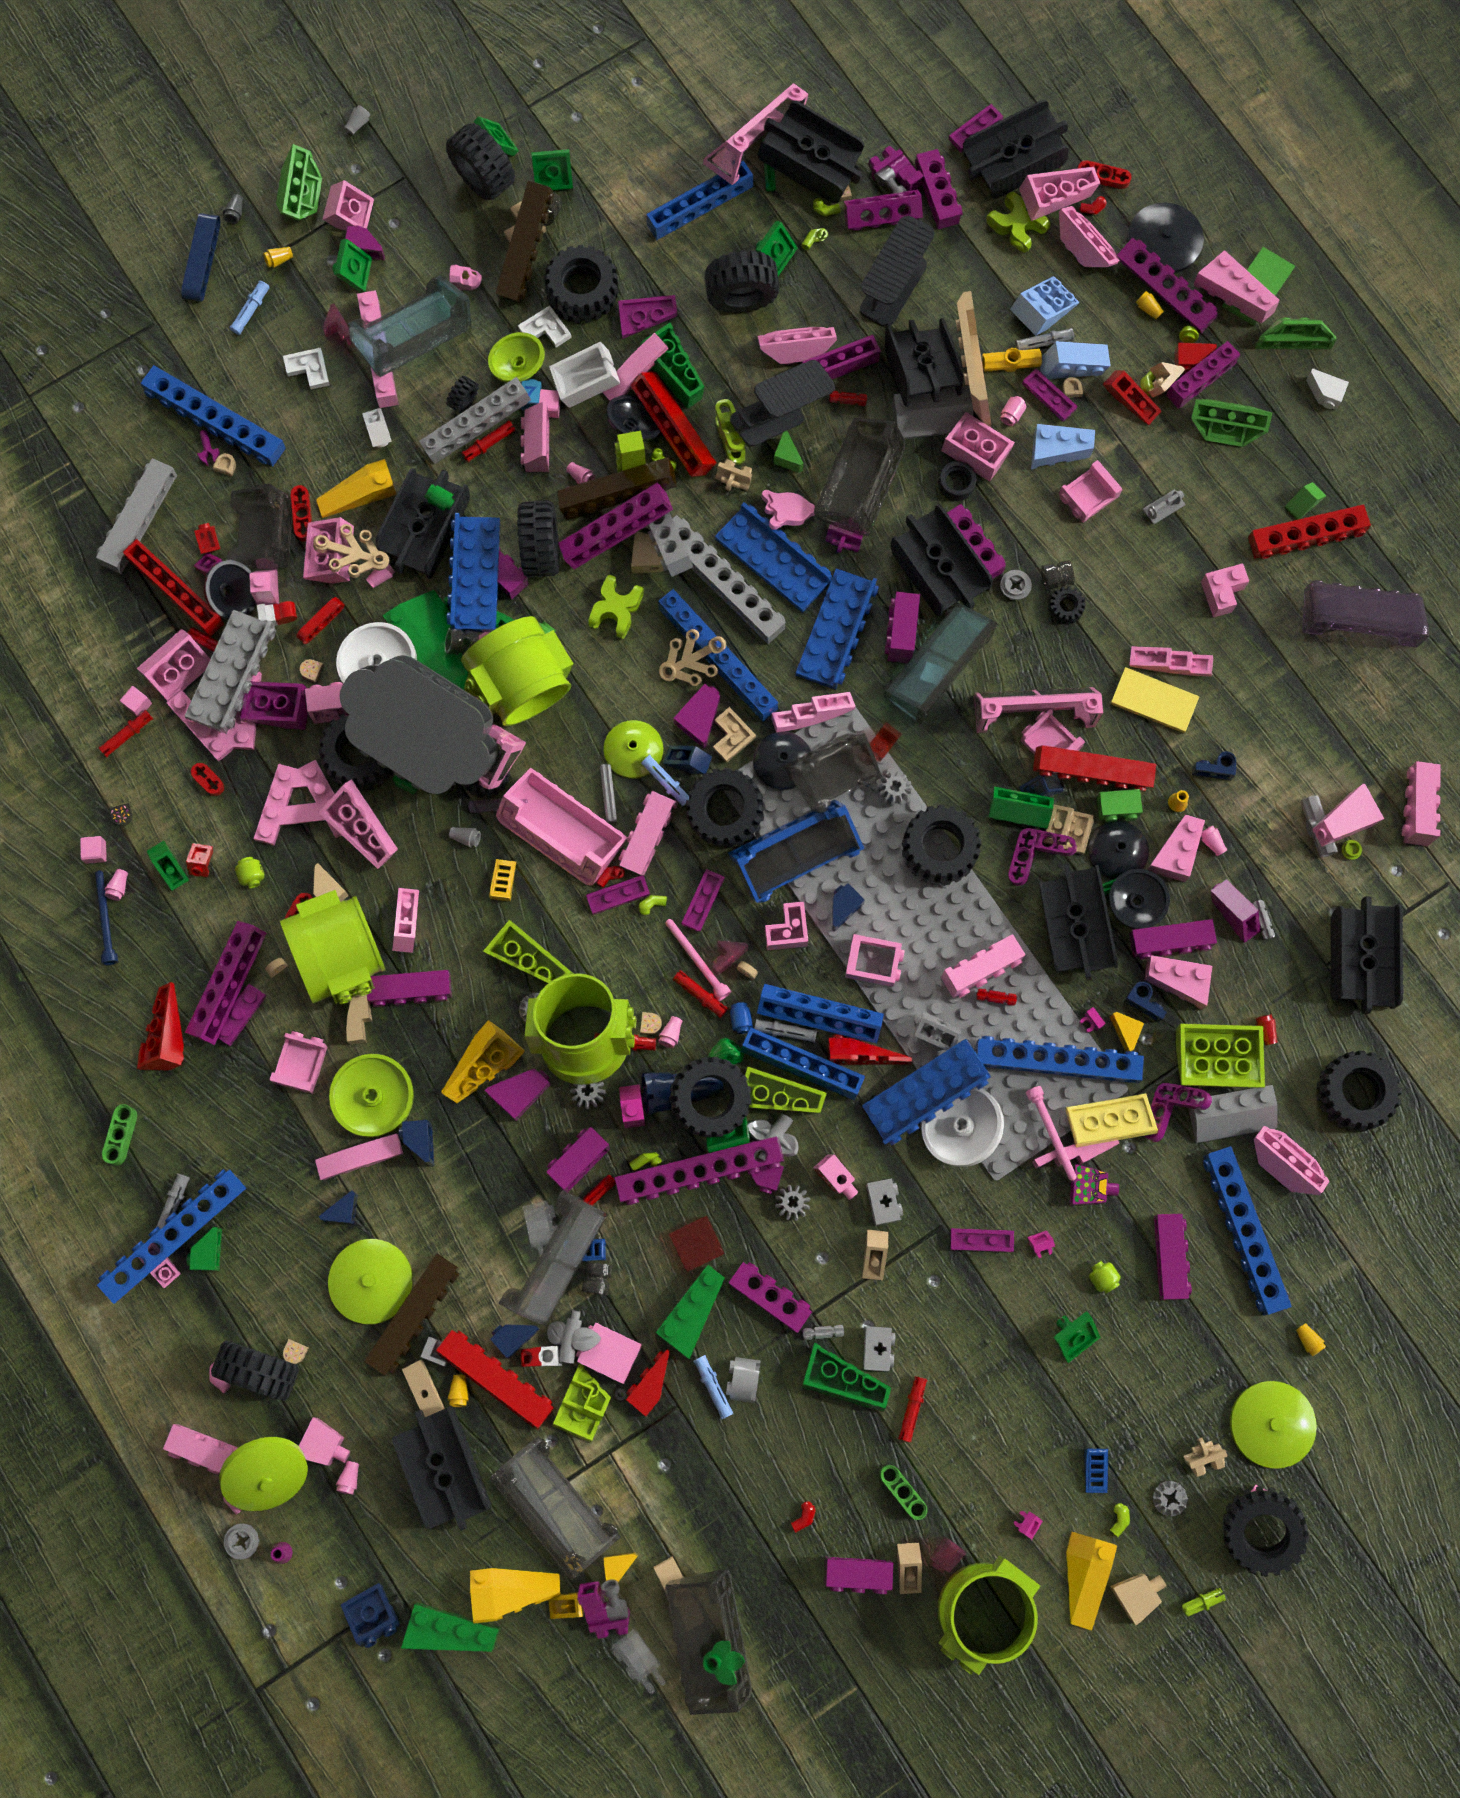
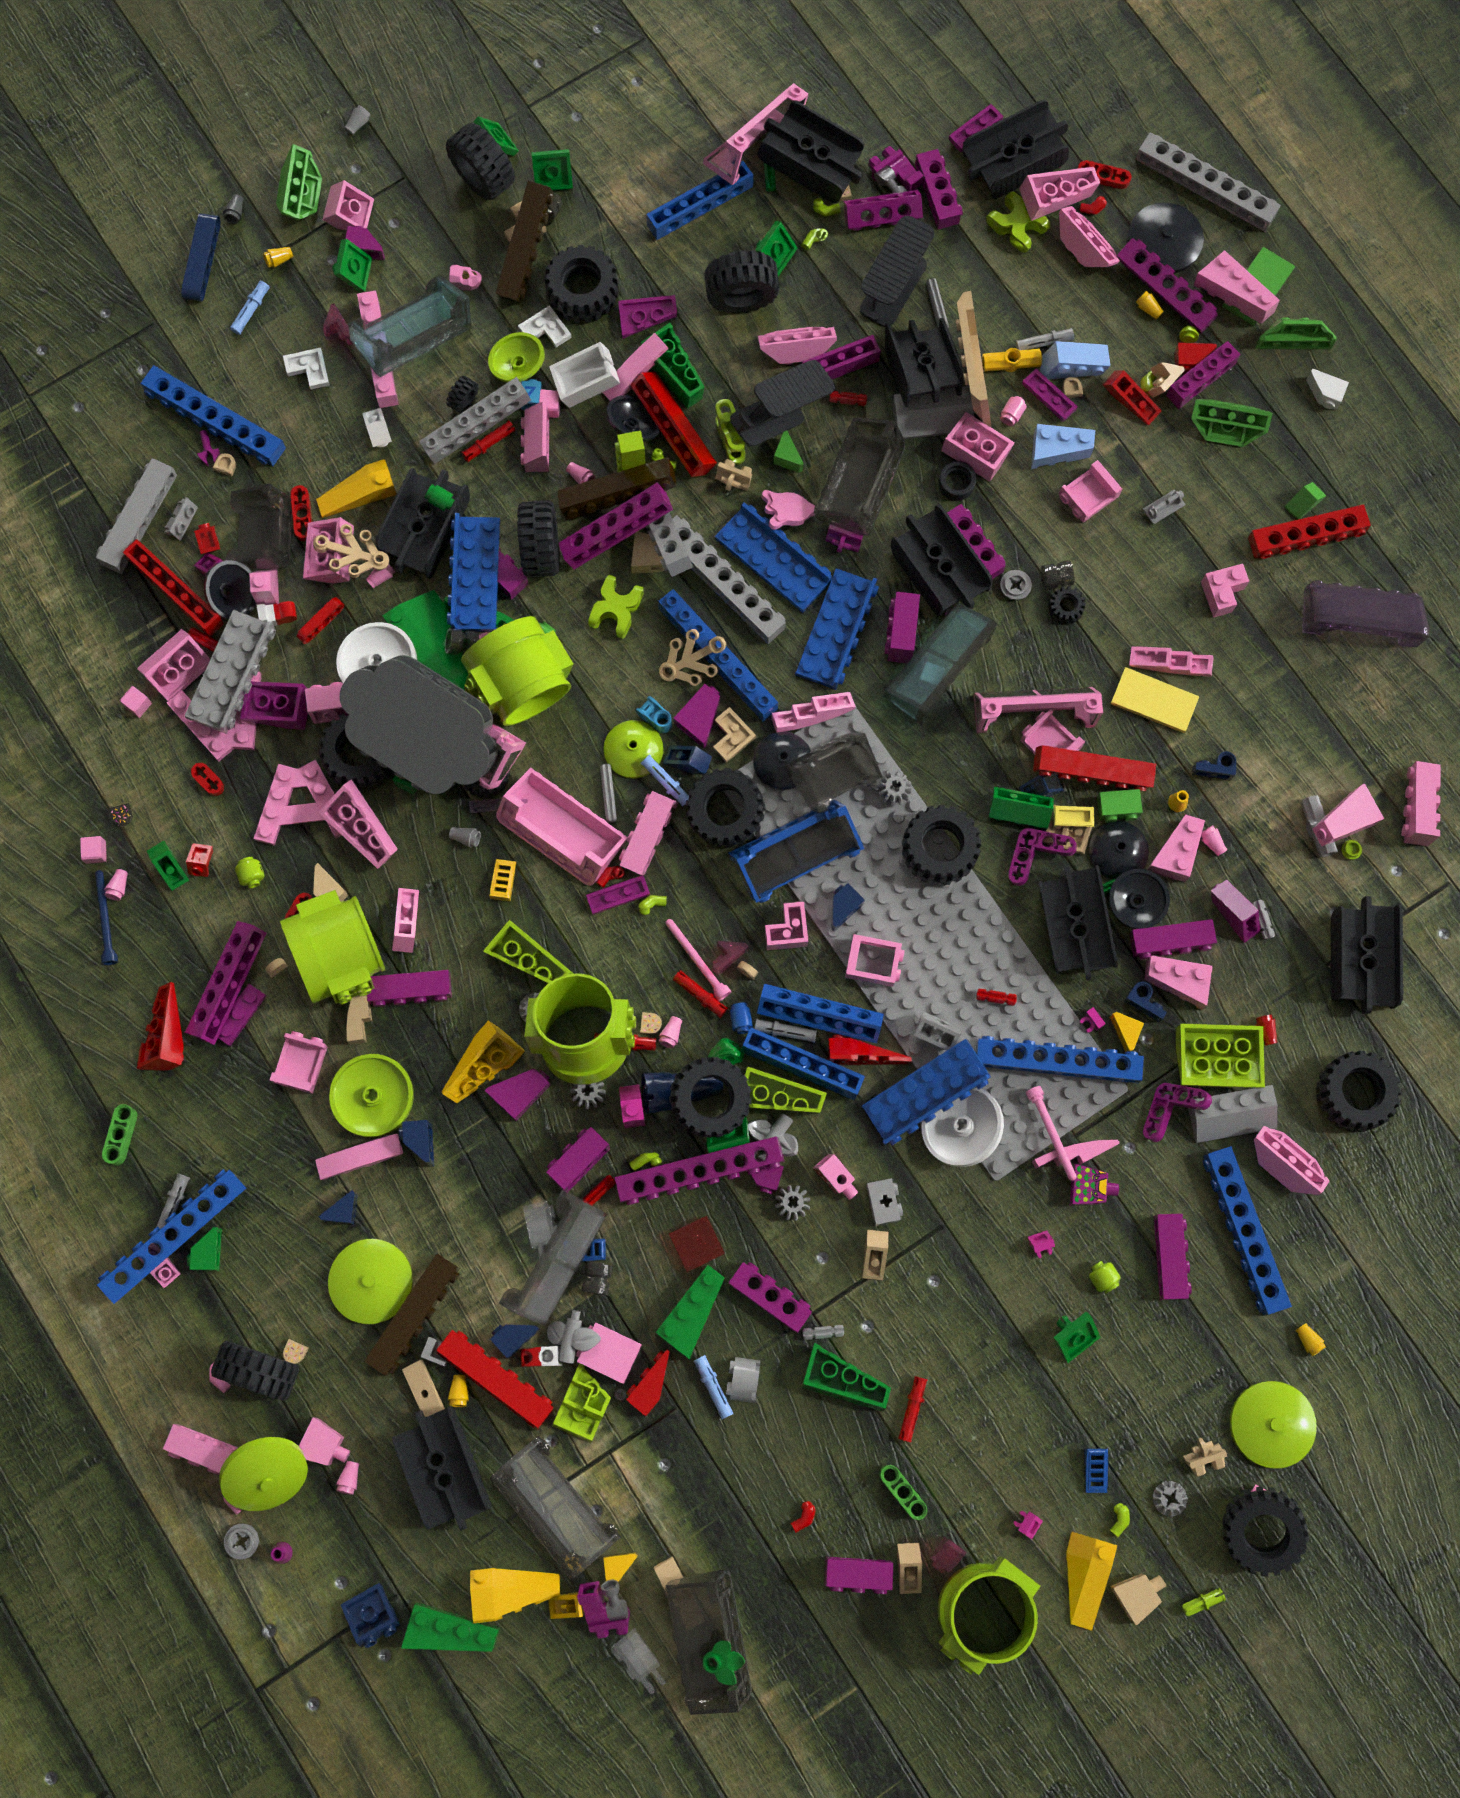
red pin [99,710,153,757] -> none
tan tile [300,659,324,683] -> none
magenta plate [681,869,725,933] -> none
light grey brick [863,1326,895,1372] -> none
clear red slope [865,722,902,762] -> none
bright pink wedge [941,934,1025,998] -> none
magenta plate [950,1228,1014,1252] -> none
light blue slope [1010,276,1079,336] -> none
light yellow tile [1065,1094,1158,1148] -> none
none -> light grey hinge [164,497,198,541]
none -> dark azure piece [635,696,672,733]
none -> light grey axle [926,278,949,329]
none -> light yellow tile [1054,806,1094,827]
none -> light grey brick [1136,132,1281,232]

